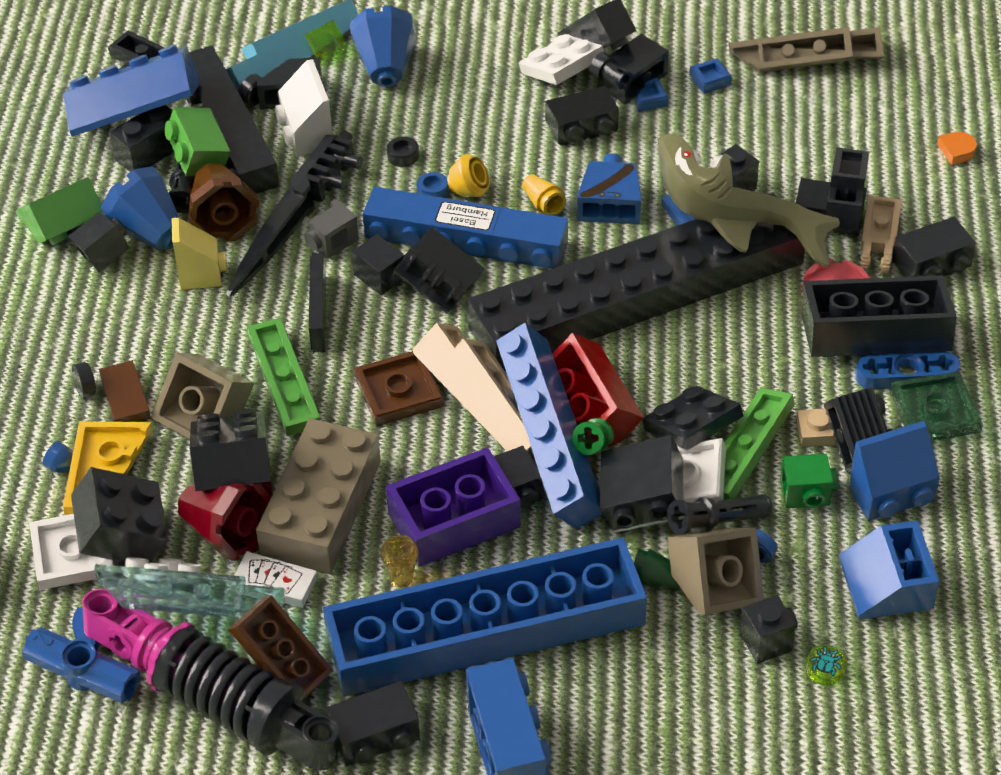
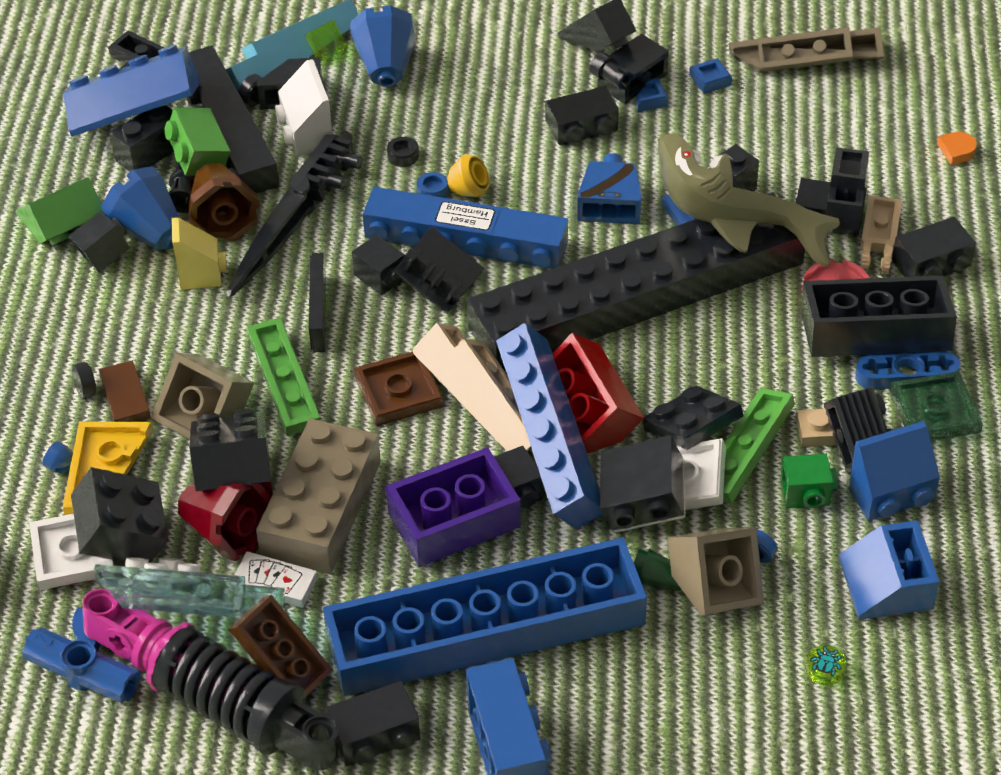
dark grey brick [304,199,359,259] -> none
clear yellow cone [380,534,418,588] -> none
white plate [519,34,604,85] -> none
yellow cone [522,174,566,216] -> none
green bush [572,418,614,455] -> none
black pin [667,494,773,534] -> none
black brick [740,595,798,664] -> none

